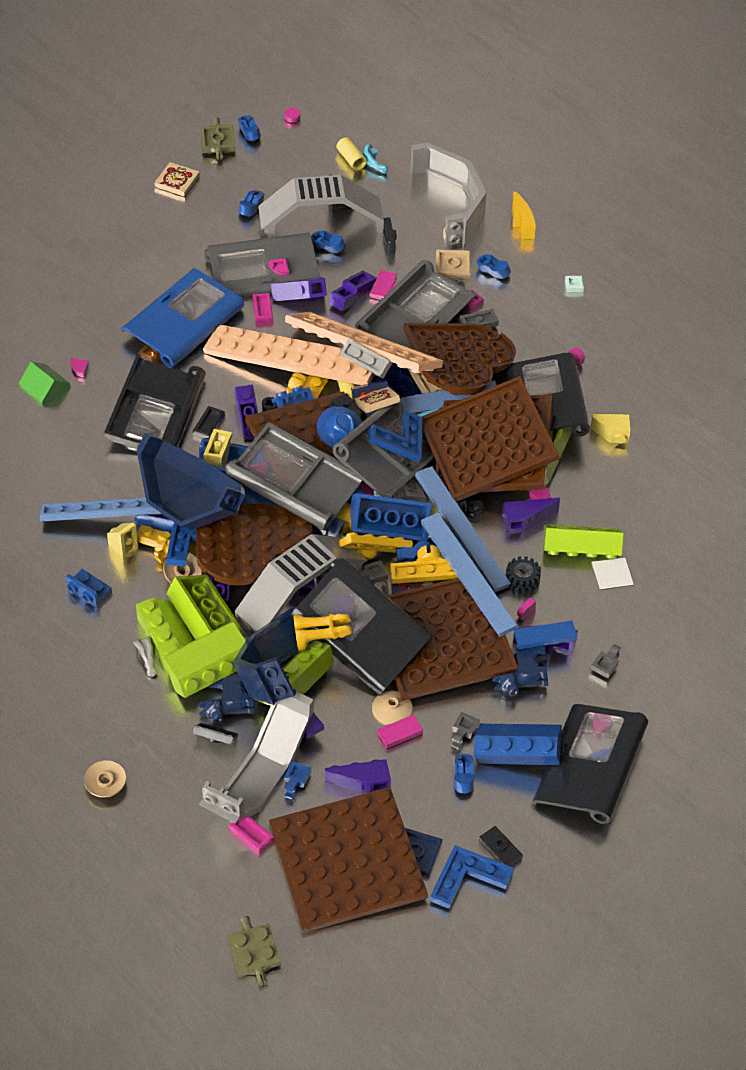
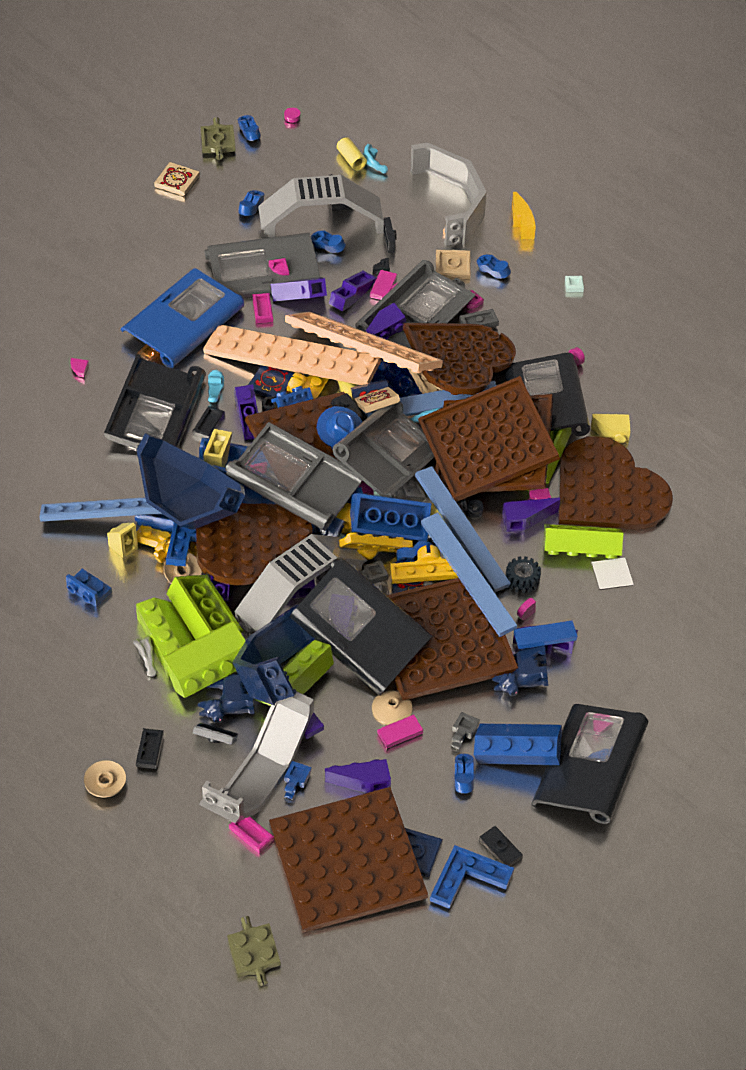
bright green slope [19,361,70,405] -> none
yellow piece [293,613,352,651] -> none
light grey plate [340,339,392,379] -> none
blue plate [369,411,422,463] -> none
dark grey plate [591,644,621,678] -> none
none -> black plate [136,728,164,769]
none -> medium azure piece [208,370,225,403]
none -> dark blue tile [248,365,294,398]
none -> dark purple slope [365,303,406,340]
none -> black tile [372,258,390,275]
none -> reddish brown plate [559,436,673,530]

